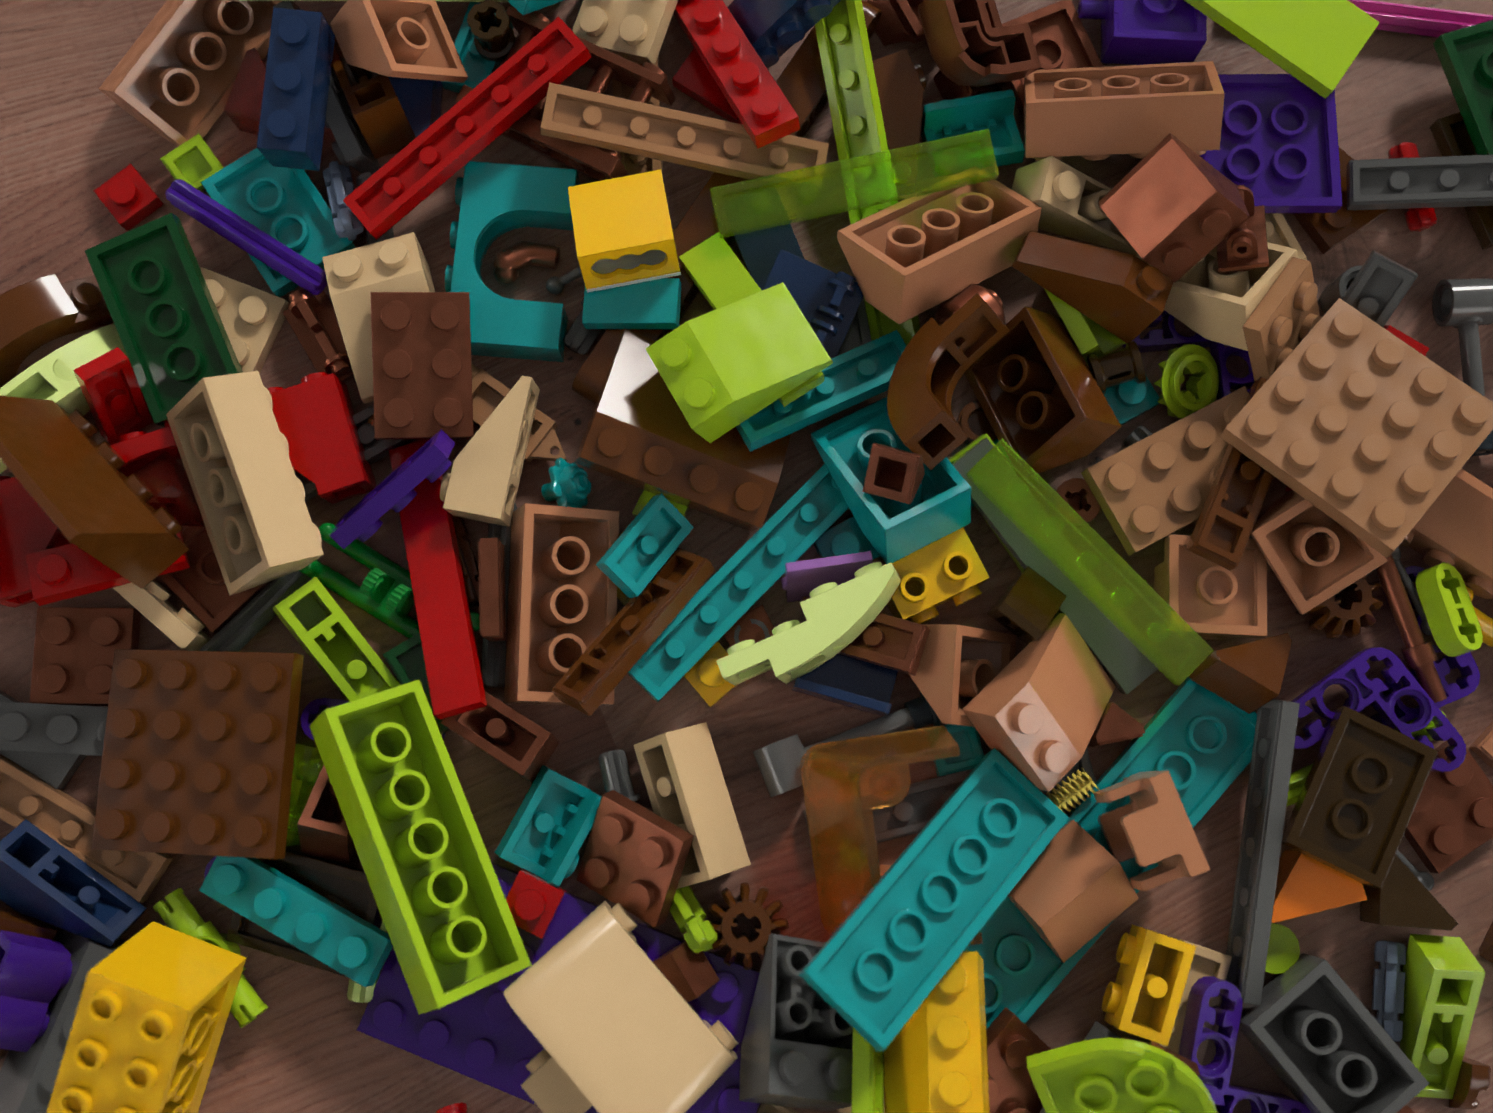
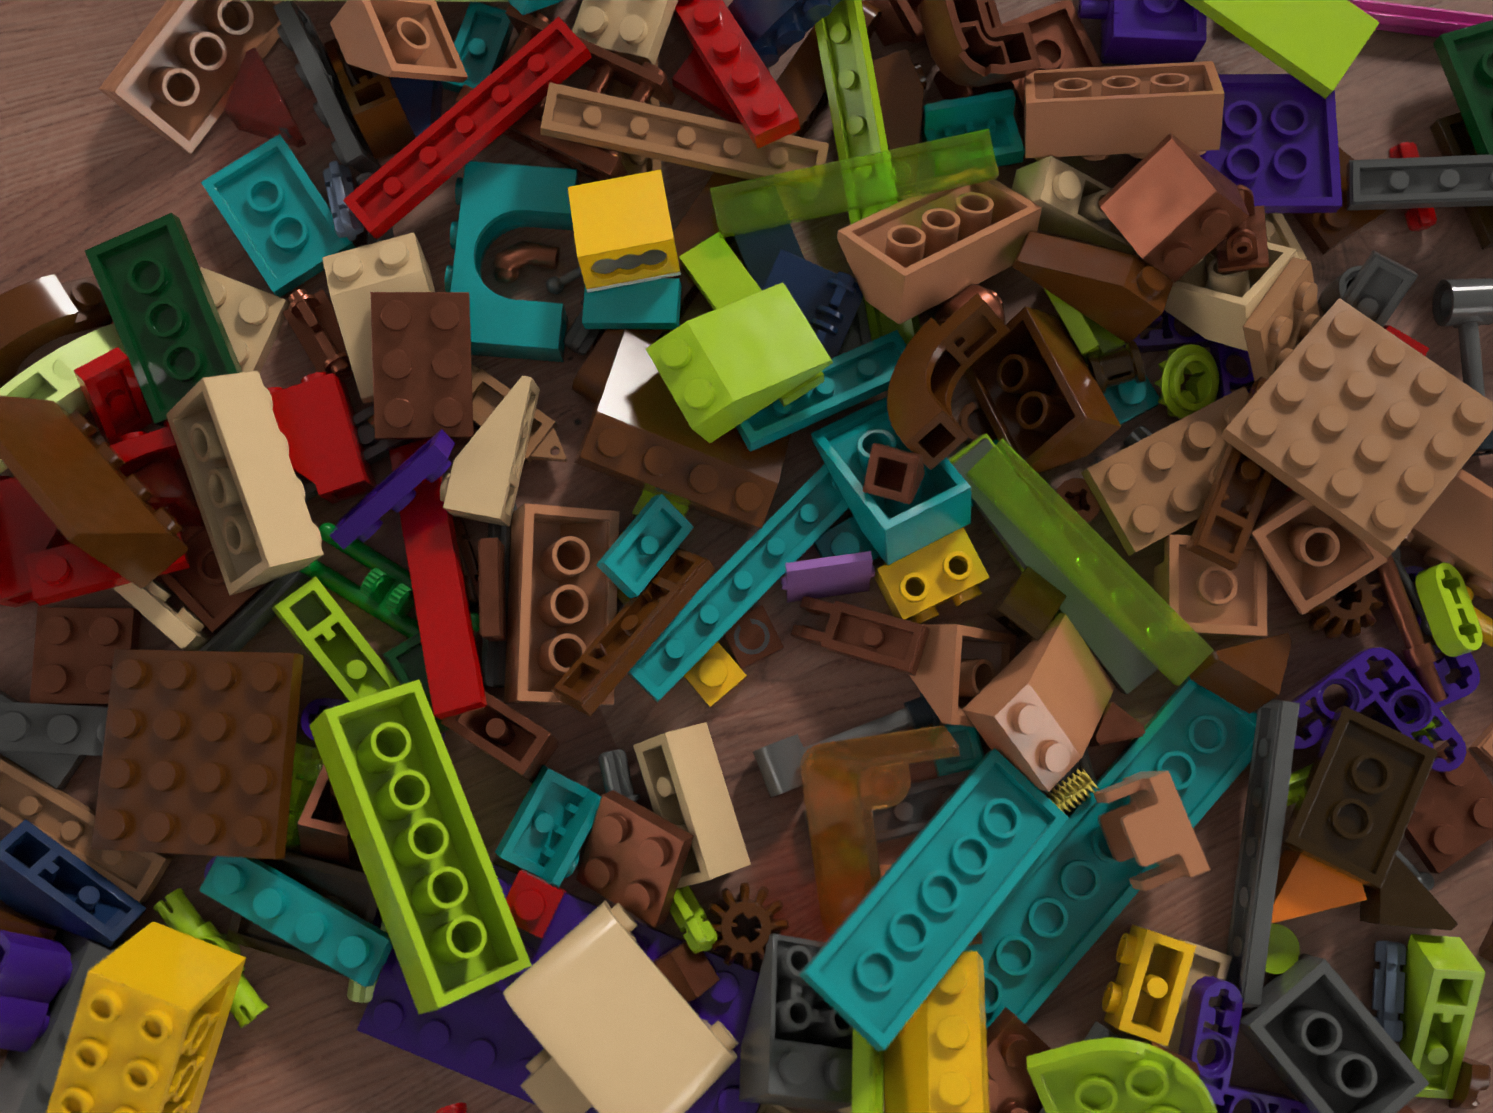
red plate [94,163,164,231] -> none
lime tile [160,134,224,193] -> none
dark purple axle [165,179,328,295] -> none
dark blue brick [257,7,335,171] -> none
dark brown bush [467,0,516,62] -> none
teal plant [541,458,592,508] -> none
yellowish green slope [716,562,901,686] -> none
dark blue panel [792,654,898,717] -> none
nougat slope [1007,820,1139,963] -> none

